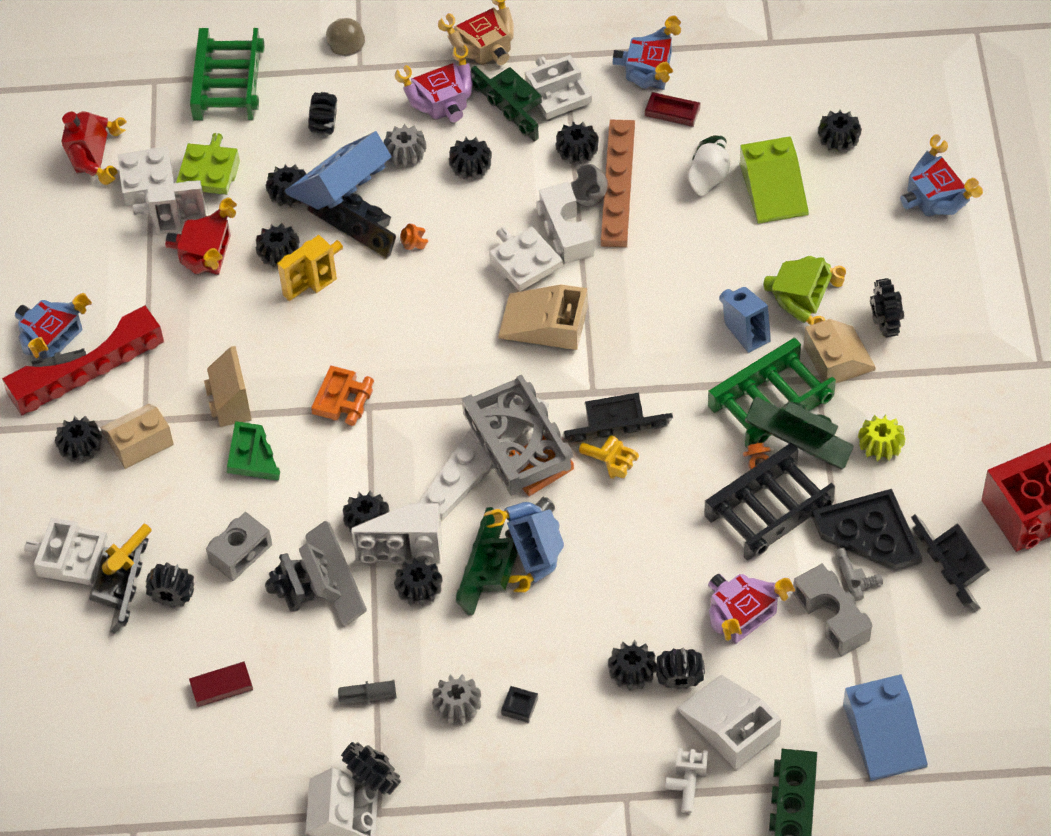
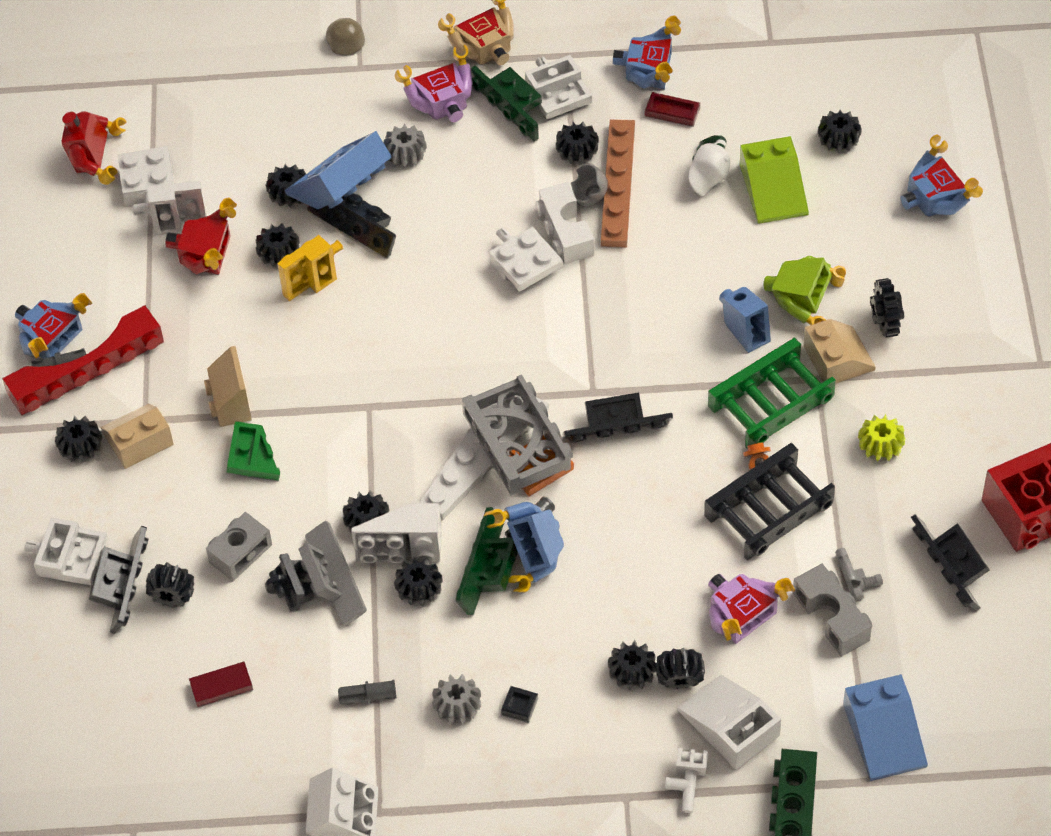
yellow arm [102,523,152,575] -> none
lime plate [176,133,240,195] -> none
green fence [190,28,265,121] -> none
black gear [308,92,338,135] -> none
orange plate [311,365,374,426] -> none
black gear [341,742,401,795] -> none
orange plate [400,223,429,250] -> none
black gear [448,136,492,180] -> none
tan slope [498,284,588,350] -> none
yellow arm [579,435,639,479] -> none
dark green bracket [745,397,854,470] -> none
black plate [812,489,922,570] -> none

